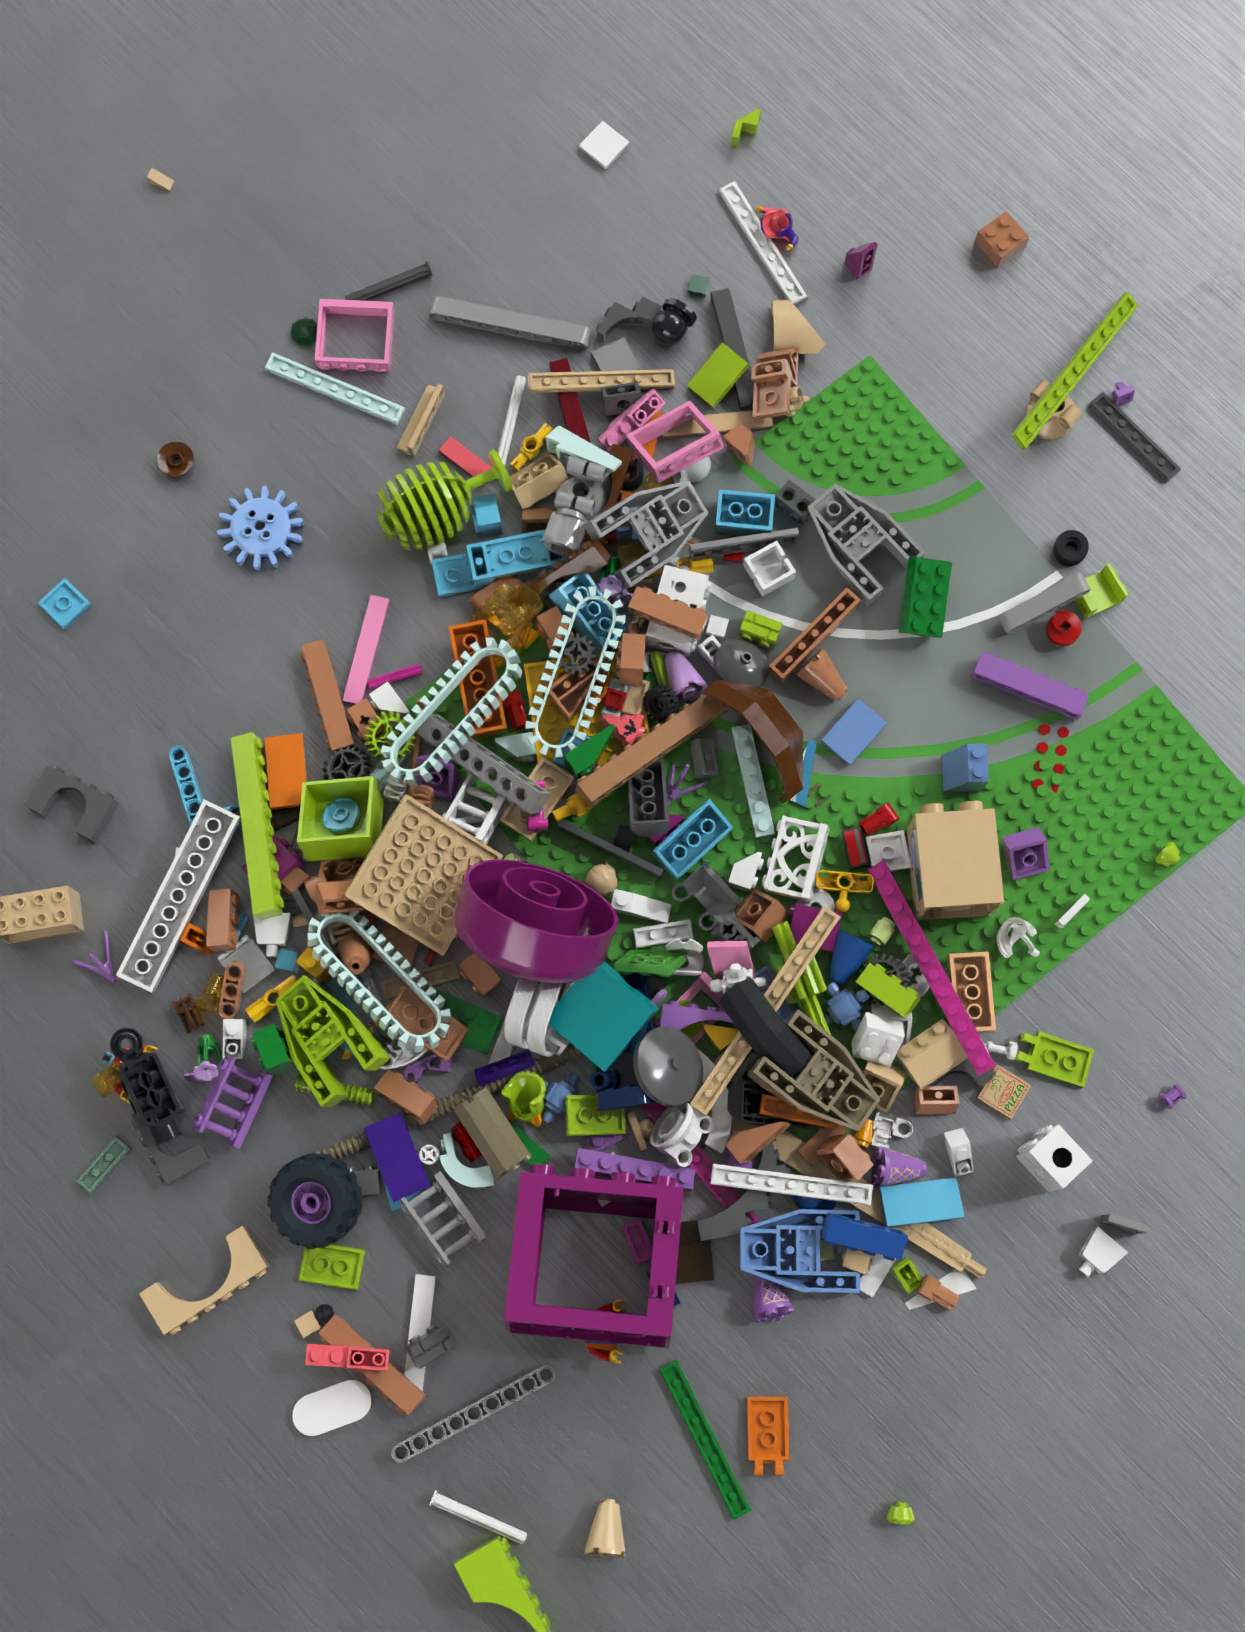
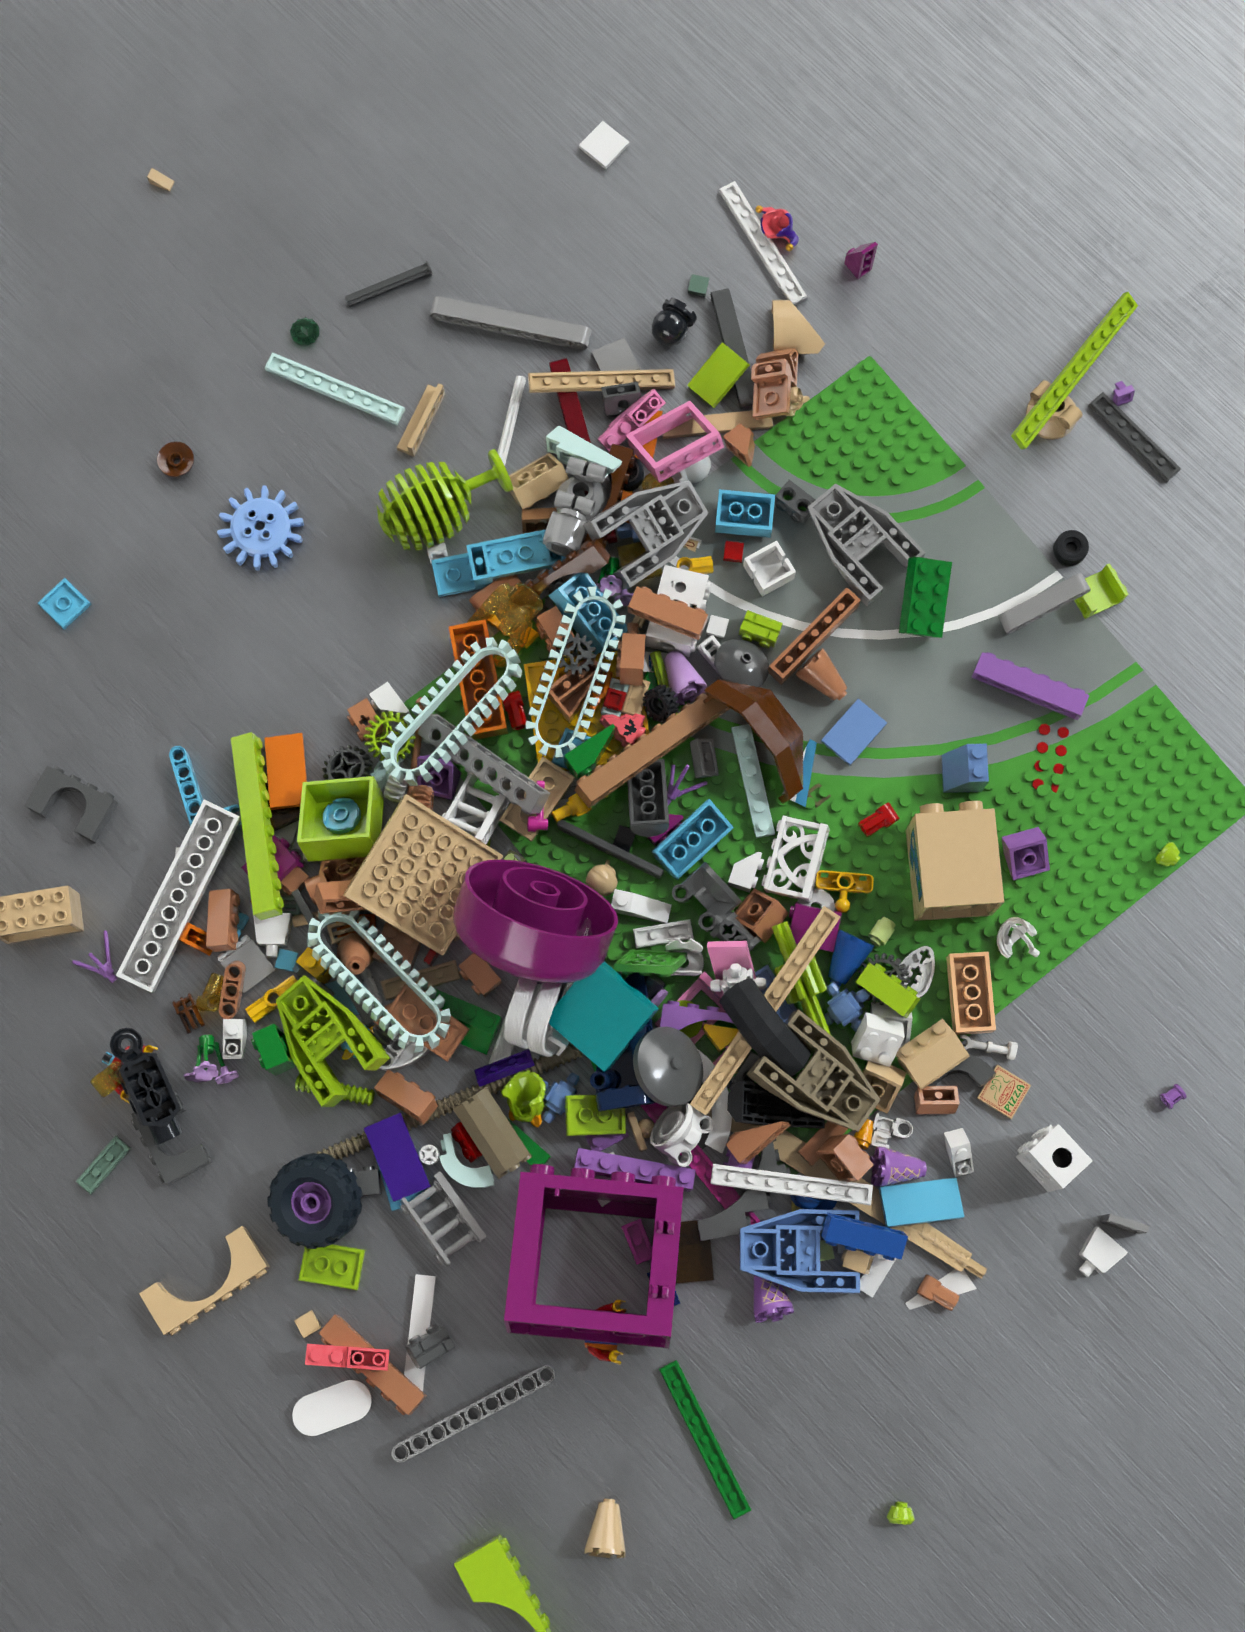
medium lavender fence [192,1055,273,1149] -> none
nougat brick [300,639,355,754] -> none
bright pink window [315,299,395,372] -> none
black bush [315,1304,335,1323] -> none
bright pink tile [342,595,389,705] -> none
dark pink axle [367,664,422,690] -> none
medium lavender piece [403,1053,453,1082] -> none
white axle [429,1490,527,1544] -> none
coral tile [439,436,492,477] -> none
medium azure brick [470,494,503,539] -> none
light aqua slope [495,732,537,763] -> none
yellow pin [509,423,553,472] -> none
dark grey arch [596,296,662,342] -> none
dark grey tile [687,528,799,560] -> none
lime slope [731,109,761,147] -> none
orange tile [747,1397,789,1475] -> none
orange tile [758,1094,838,1129] -> none
slope [842,826,870,870] -> none
white plate [865,830,911,872] -> none
dark pink plate [867,860,997,1076] -> none
lime slope [890,1256,922,1294] -> none
nougat brick [975,211,1029,267] -> none
lime tile [1015,1031,1094,1088] -> none
red piece [1045,610,1082,647] -> none
white tile [1055,894,1090,929] -> none

